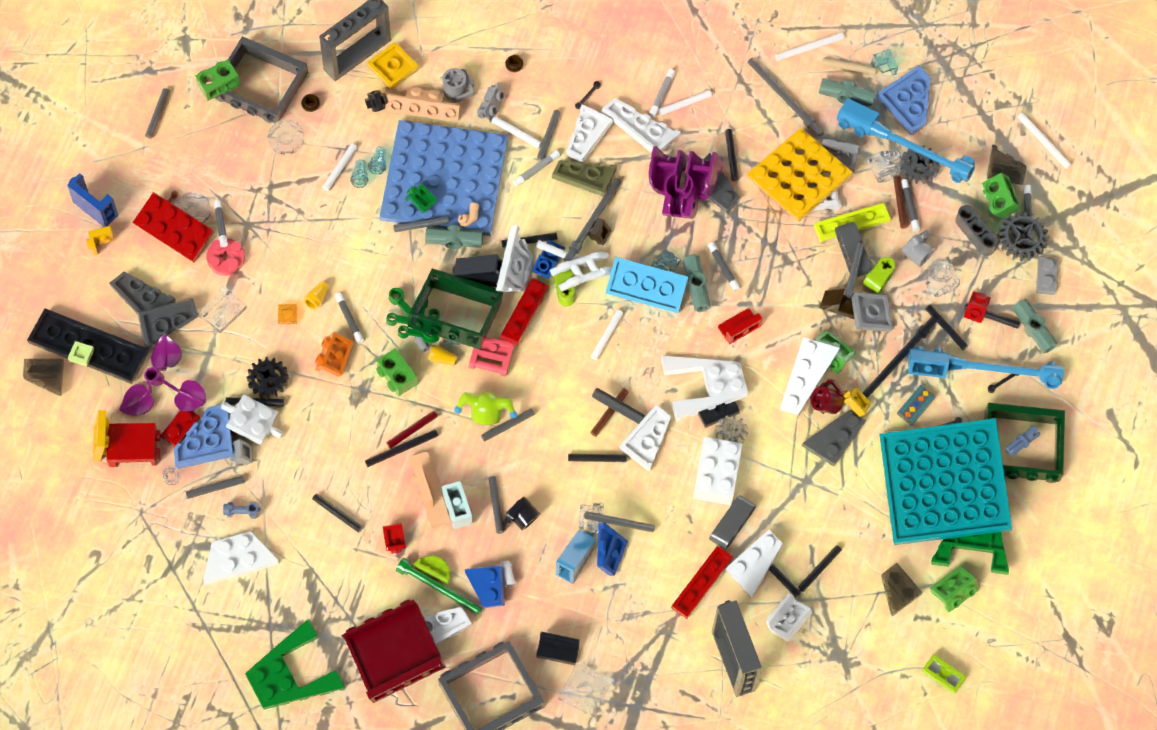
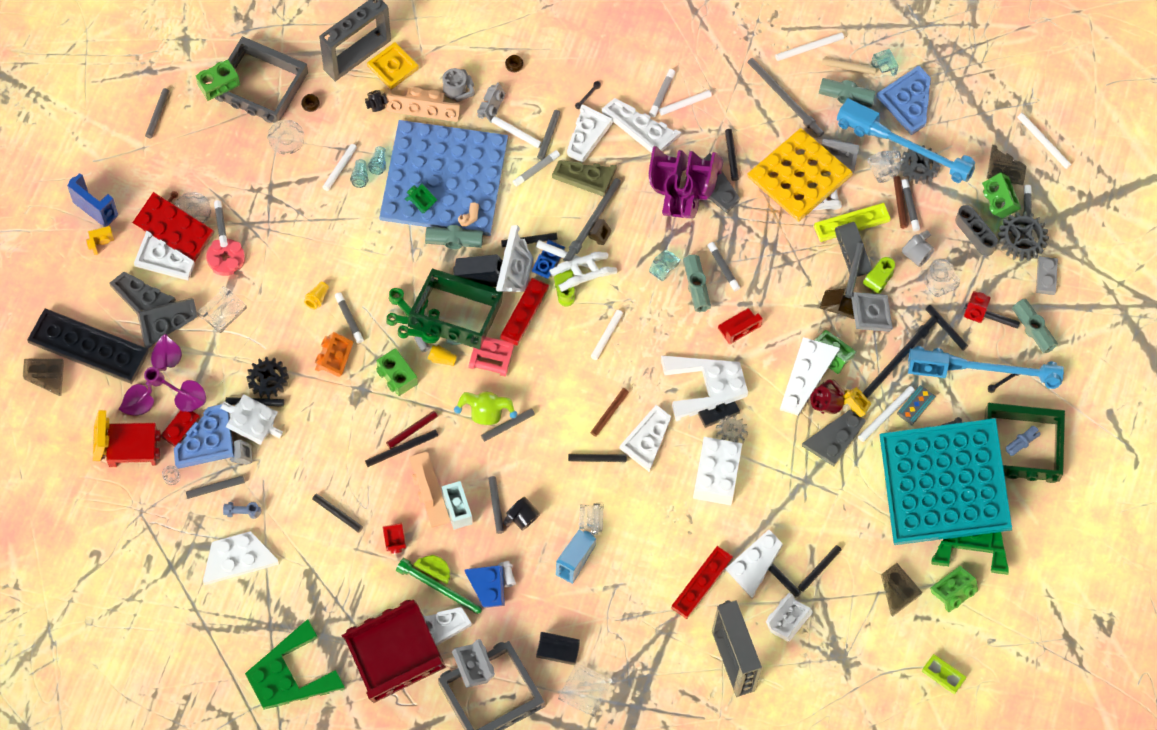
yellowish green plate [68,341,94,366] -> none
clear yellow tile [278,304,297,324] -> none
dark grey bar [394,216,450,232] -> none
dark grey bar [584,511,655,533] -> none
dark grey axle [592,388,645,424] -> none
blue wing [597,523,628,576] -> none
medium azure plate [605,257,688,313] -> none
dark grey beam [709,495,756,550] -> none
none -> white wing [134,231,195,281]
none -> light grey bracket [452,639,495,688]
none -> white bar [858,386,915,442]

